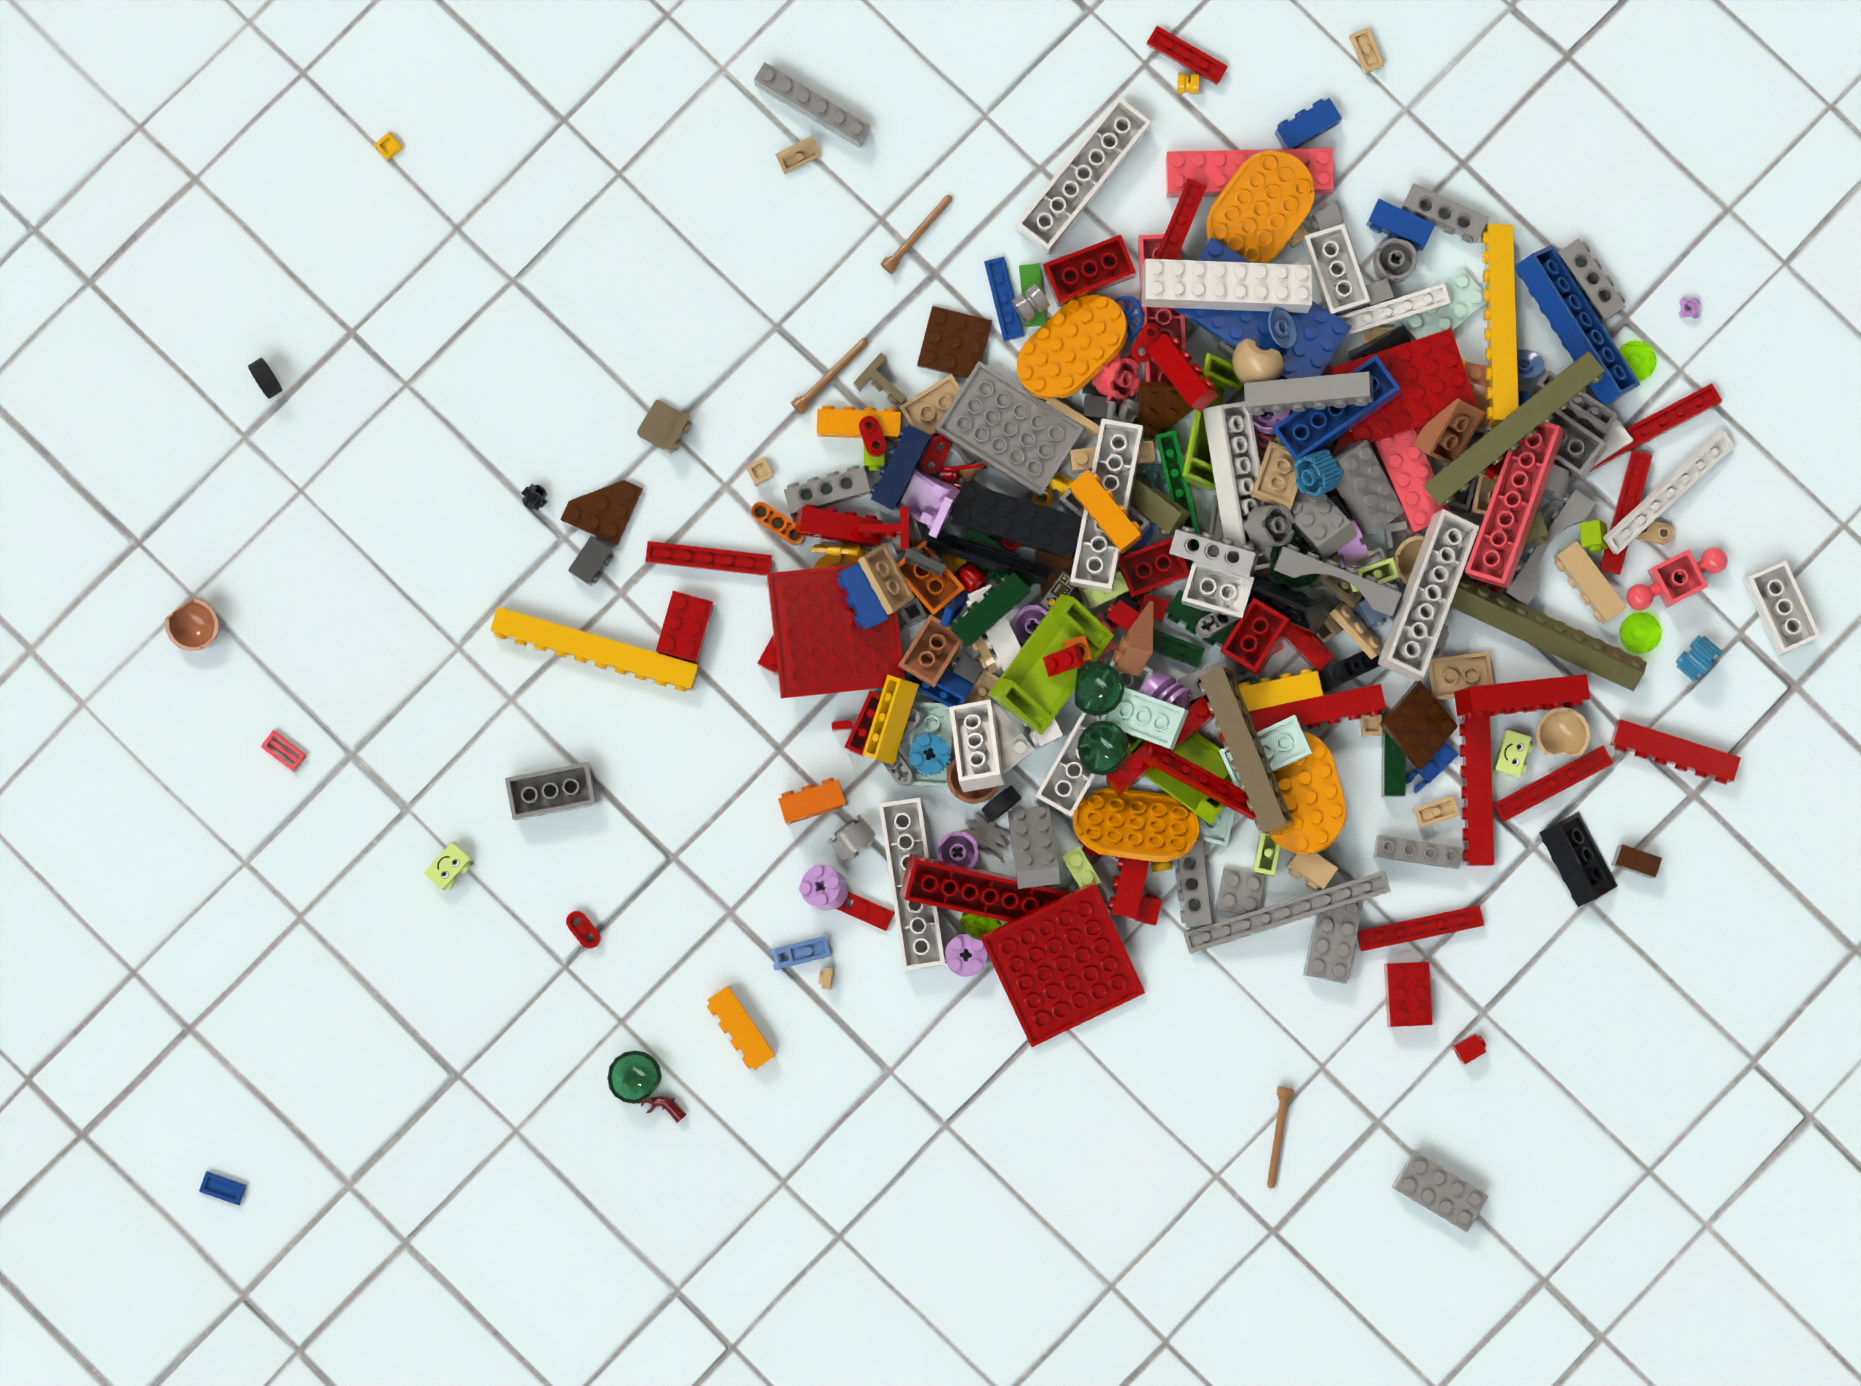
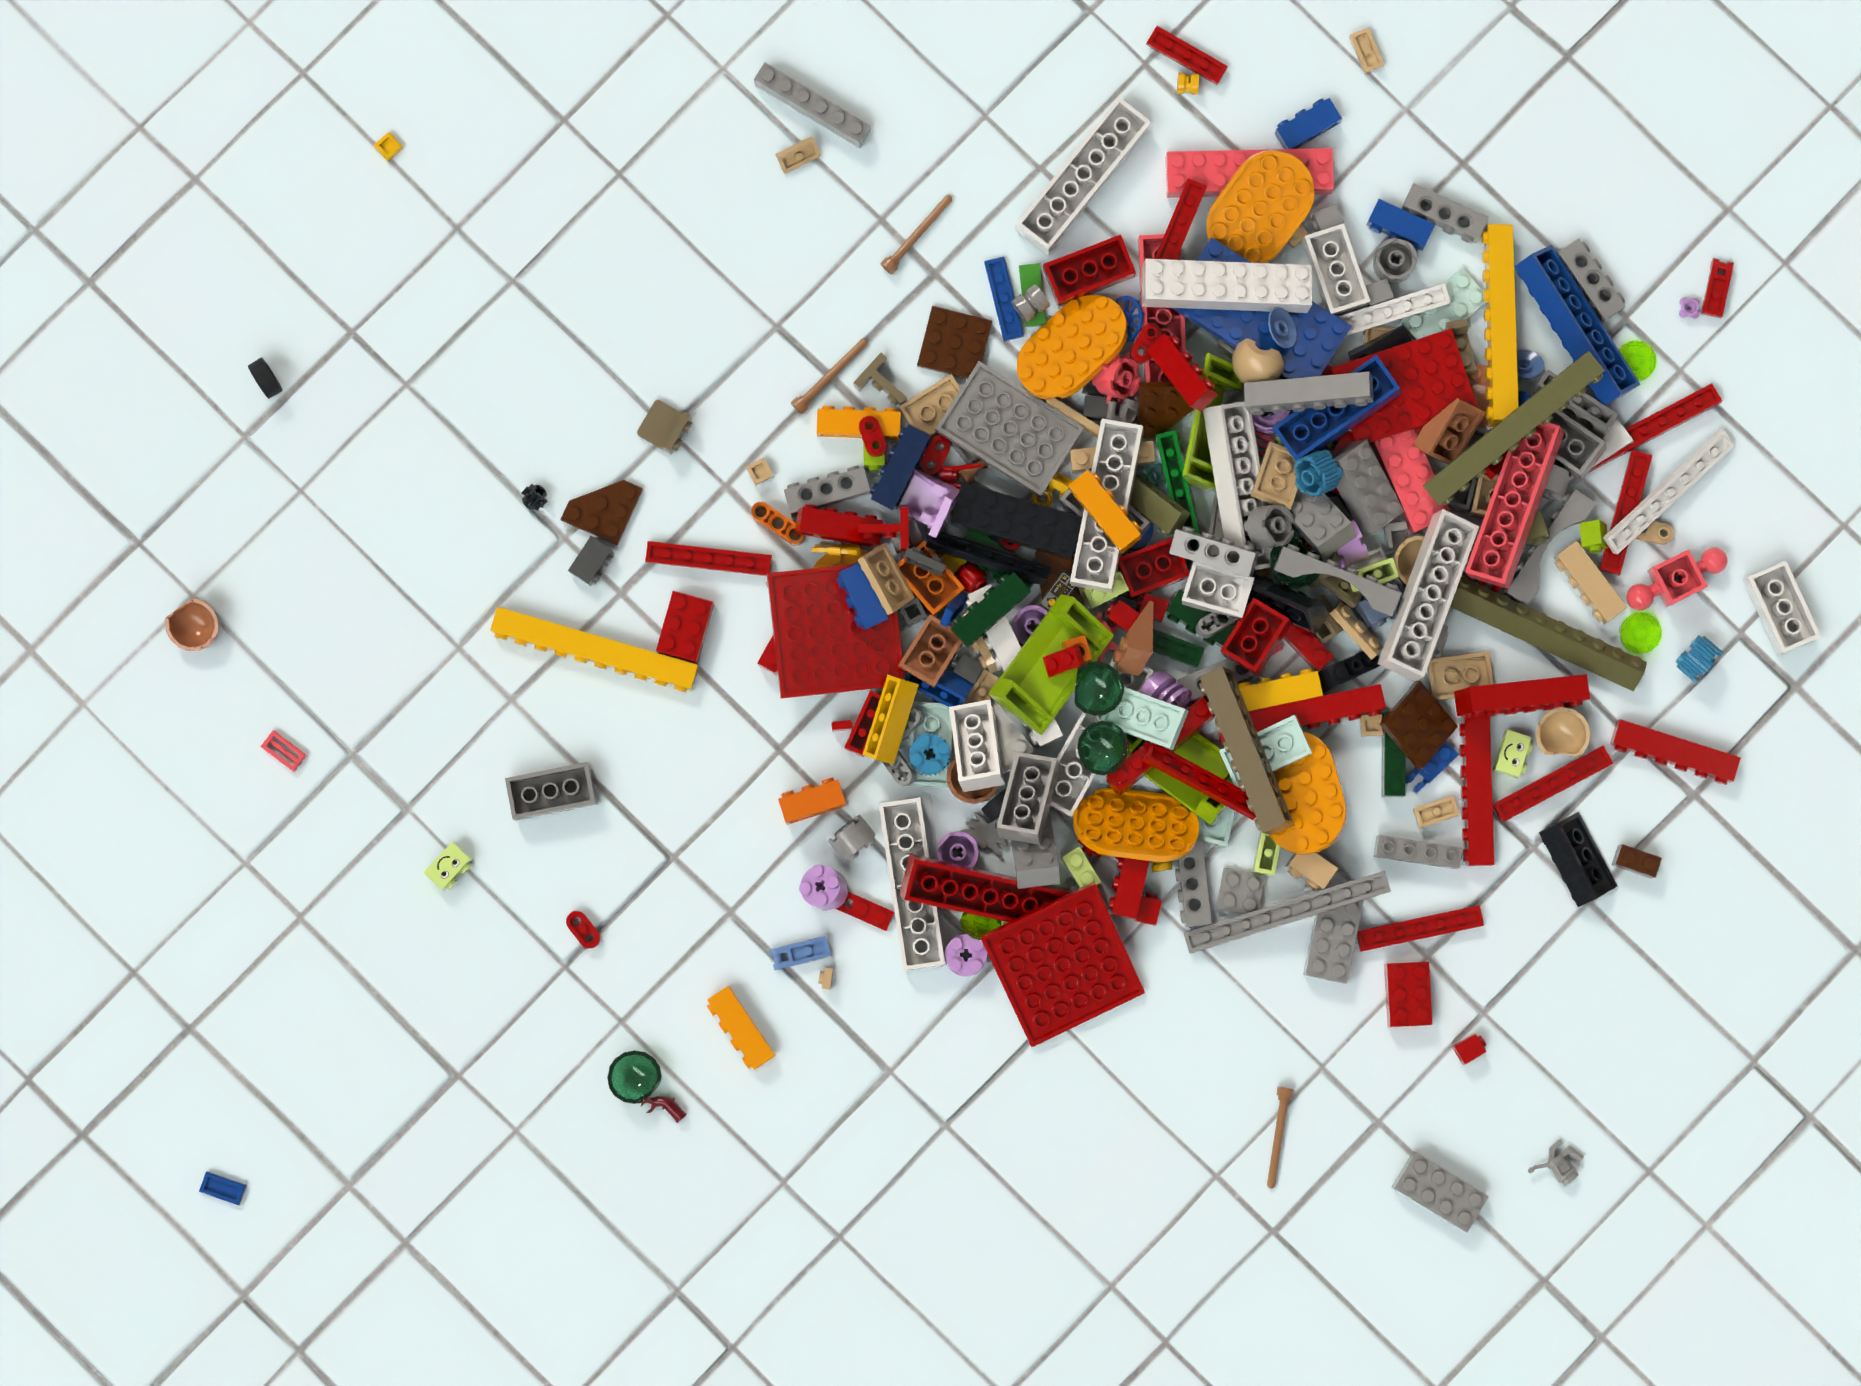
none -> light grey brick [996,752,1059,845]
none -> dark tan bracket [1445,319,1477,375]
none -> light grey piece [1528,1139,1584,1186]
none -> red plate [1701,258,1734,319]

